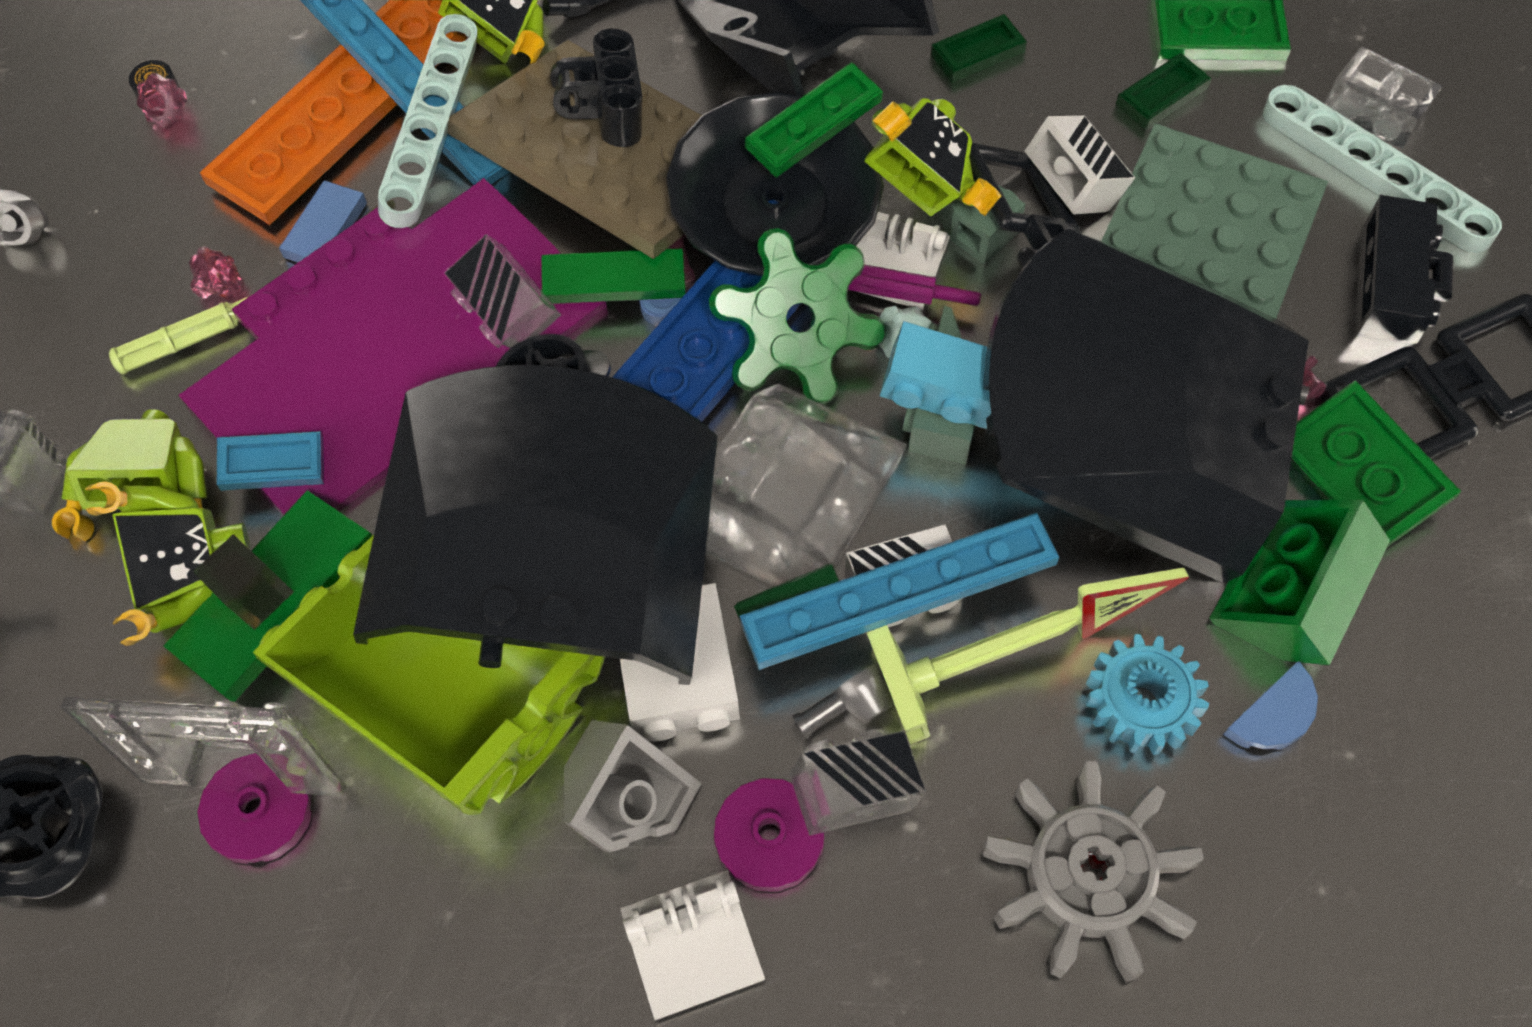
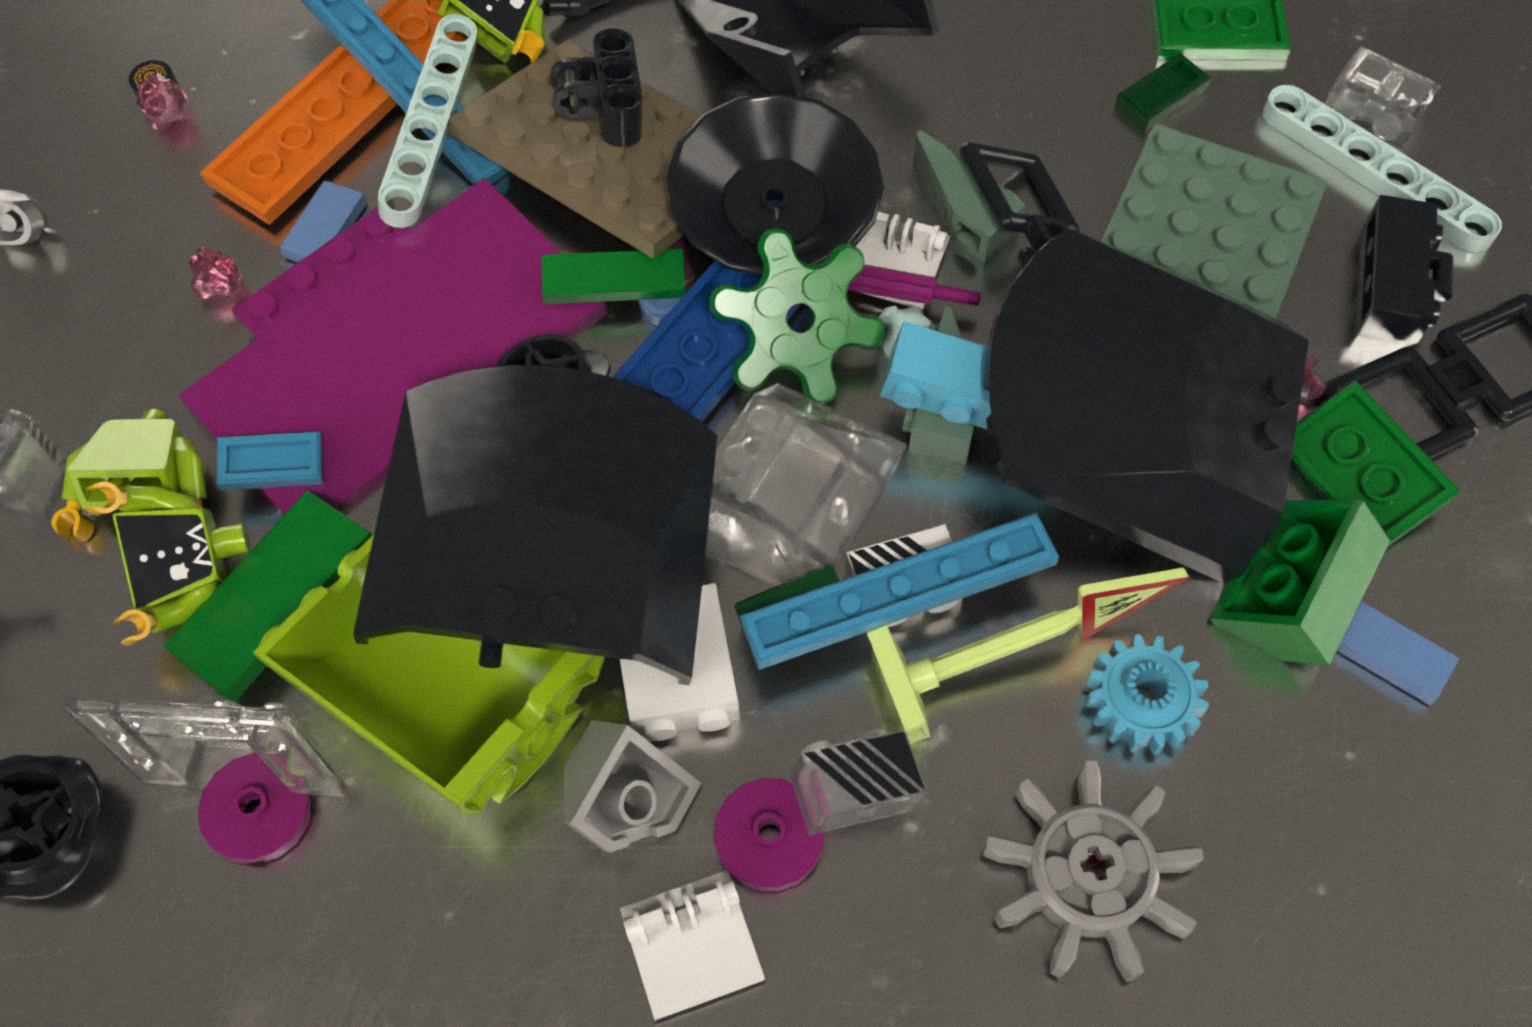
yellowish green piece [109,297,248,374] -> none
clear smoke brick [193,534,294,630] -> none
brick [444,234,561,348] -> none
green tile [745,62,883,178] -> none
flat silver bar [792,663,893,739] -> none
torso [864,98,1001,217] -> none
dark green tile [930,14,1027,83] -> none
white brick [1024,116,1135,215] -> none
medium blue tile [1223,661,1318,750] -> none
none -> medium blue tile [1337,601,1460,705]

